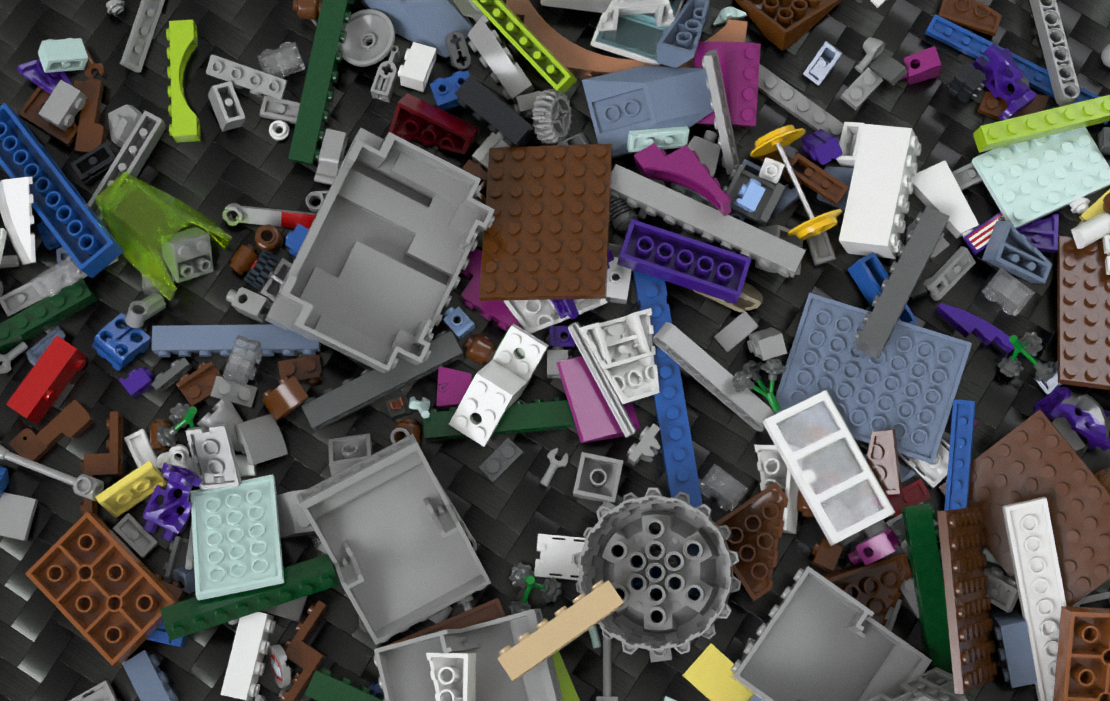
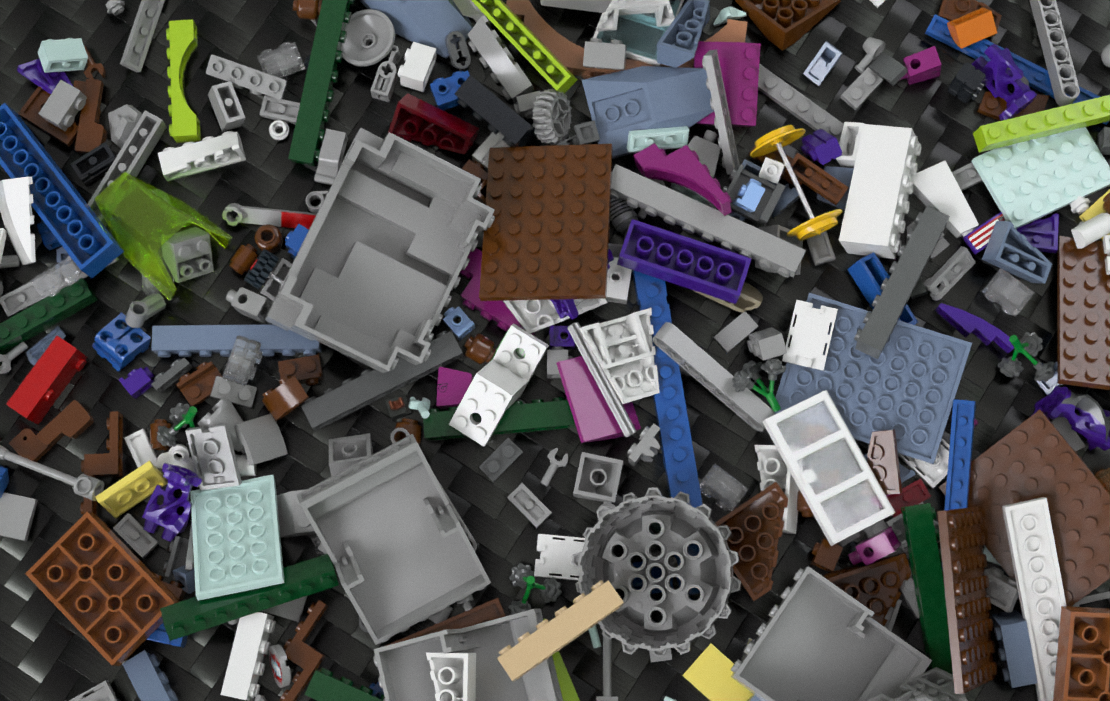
none -> white wedge [158,131,246,181]
none -> light grey plate [507,483,552,528]
none -> dark grey tile [574,120,600,145]
none -> light grey brick [583,38,627,70]
none -> white piece [782,300,838,371]
none -> orange brick [947,7,997,49]

